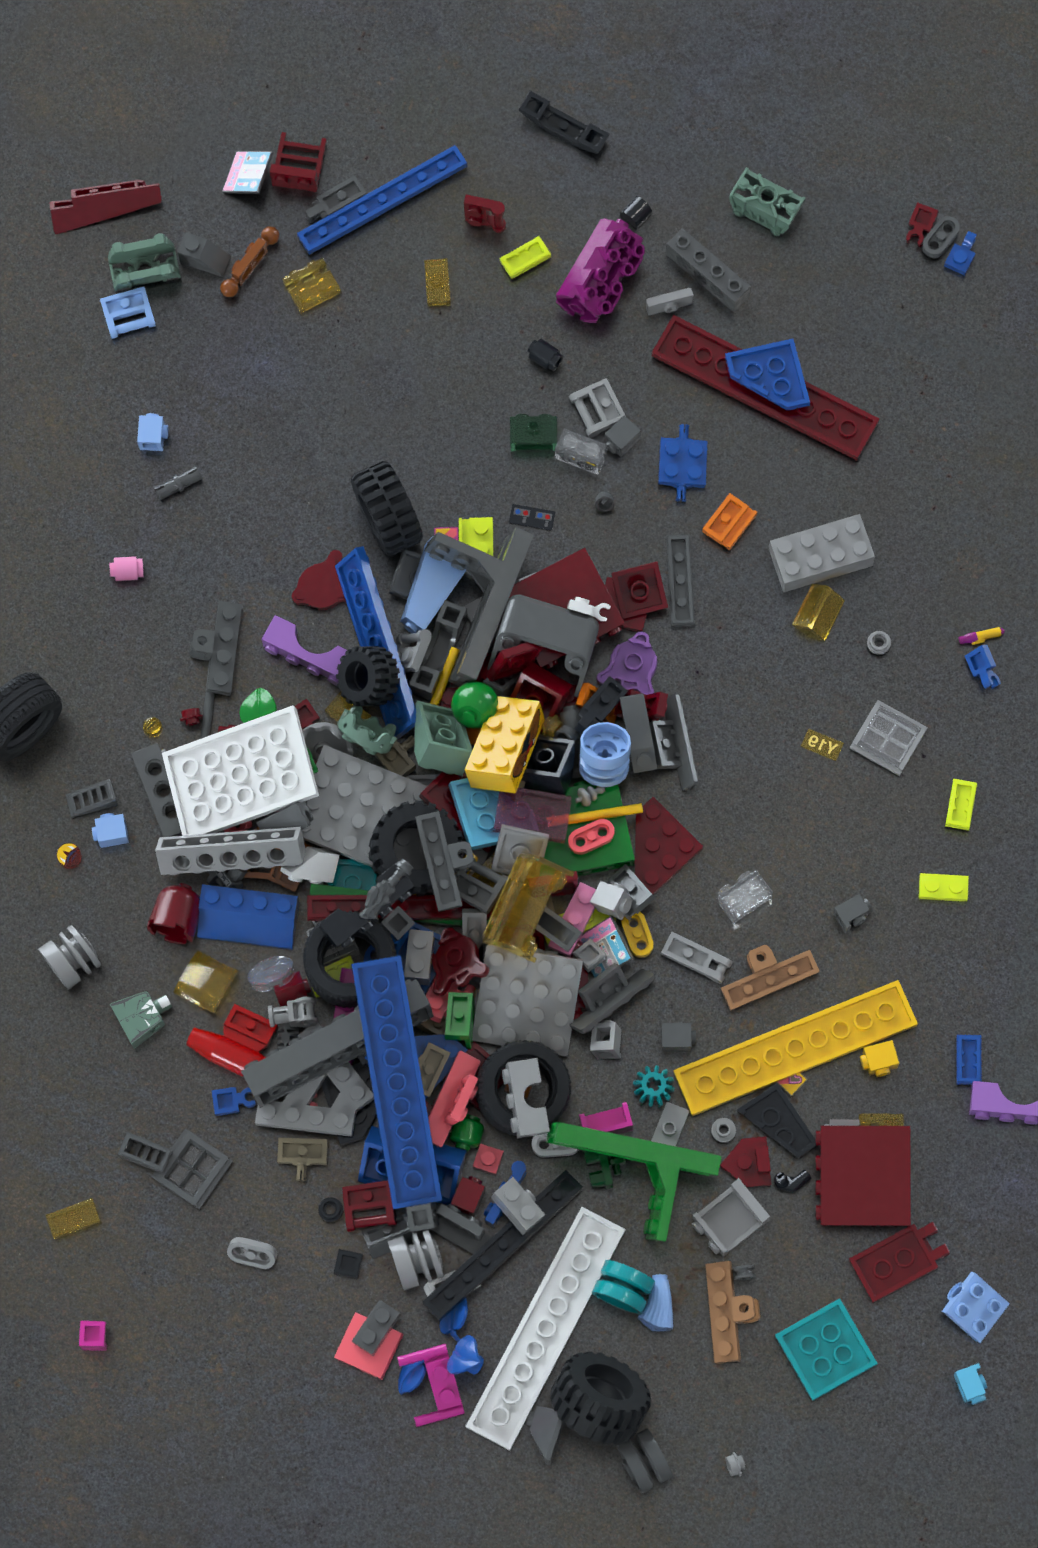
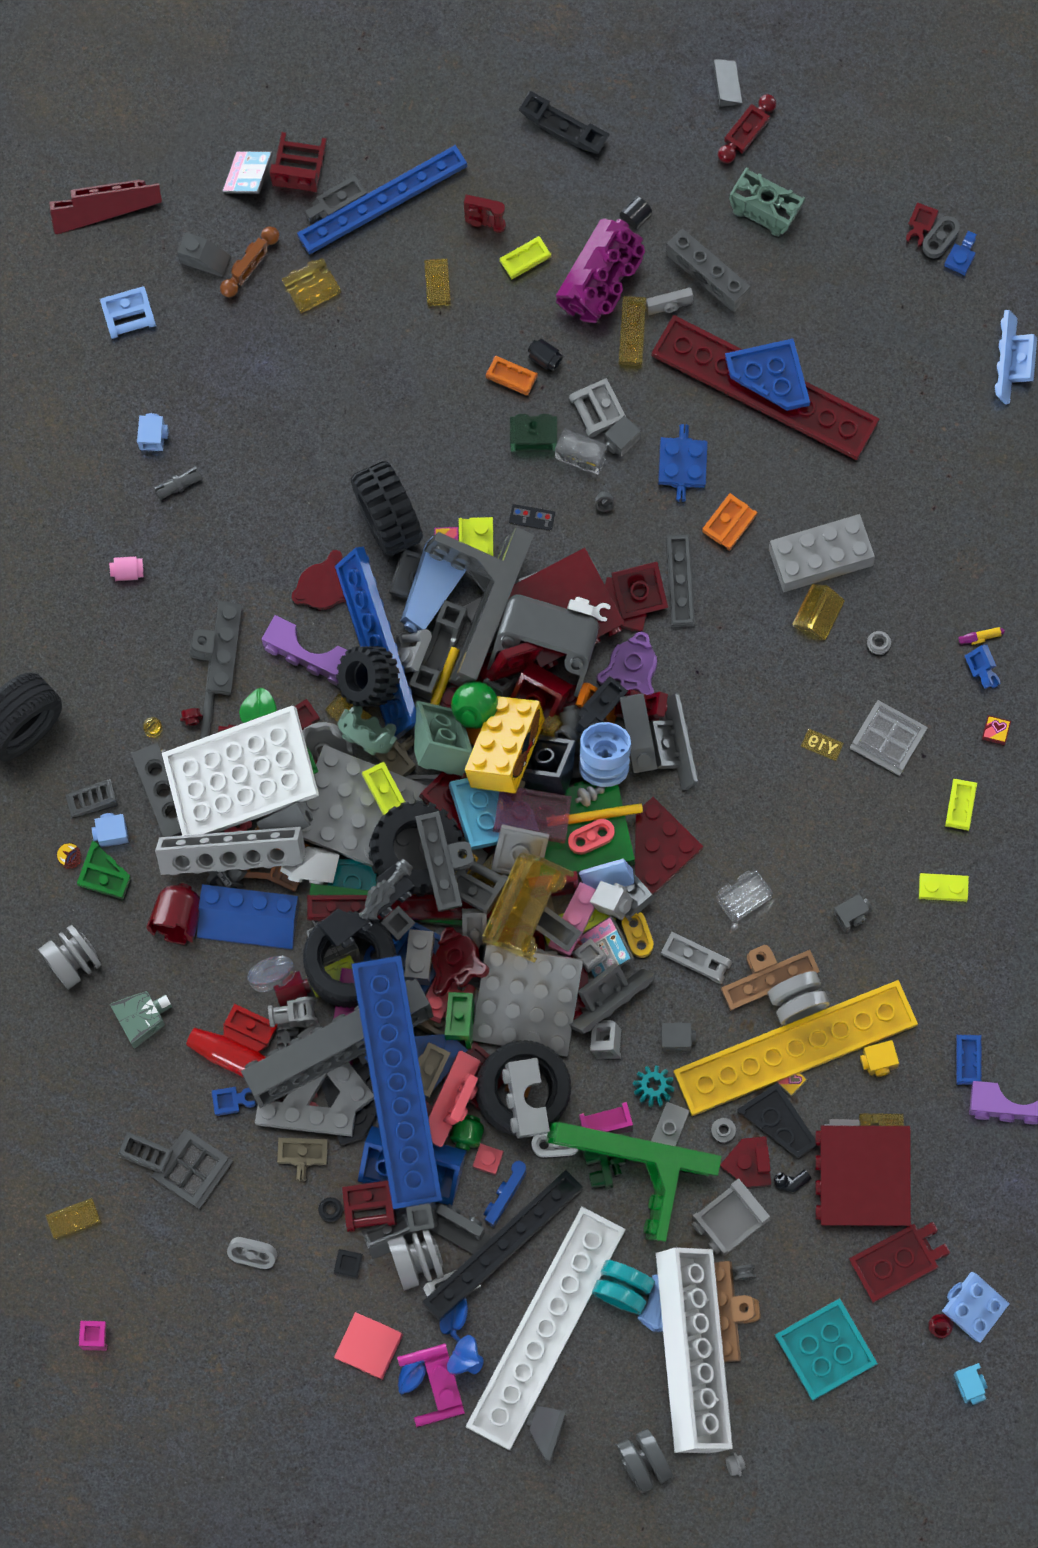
sand green piece [108,233,181,292] -> none
clear yellow slope [173,951,239,1014] -> none
dark grey plate [352,1299,401,1356] -> none
dark red brick [451,1176,486,1217] -> none
light grey brick [491,1177,545,1235] -> none
black tyre [550,1352,651,1445] -> none
none -> green wing [77,841,131,900]
none -> neon yellow plate [362,762,405,815]
none -> orange plate [486,355,538,396]
none -> light blue slope [579,859,634,889]
none -> clear yellow plate [619,296,646,366]
none -> white brick [656,1248,732,1453]
none -> slope [713,59,742,107]
none -> dark red plate [718,94,776,163]
none -> light grey wheel [767,971,830,1025]
none -> dark red plate [928,1314,954,1338]
none -> tile [982,715,1011,745]
none -> light blue bracket [995,310,1037,404]

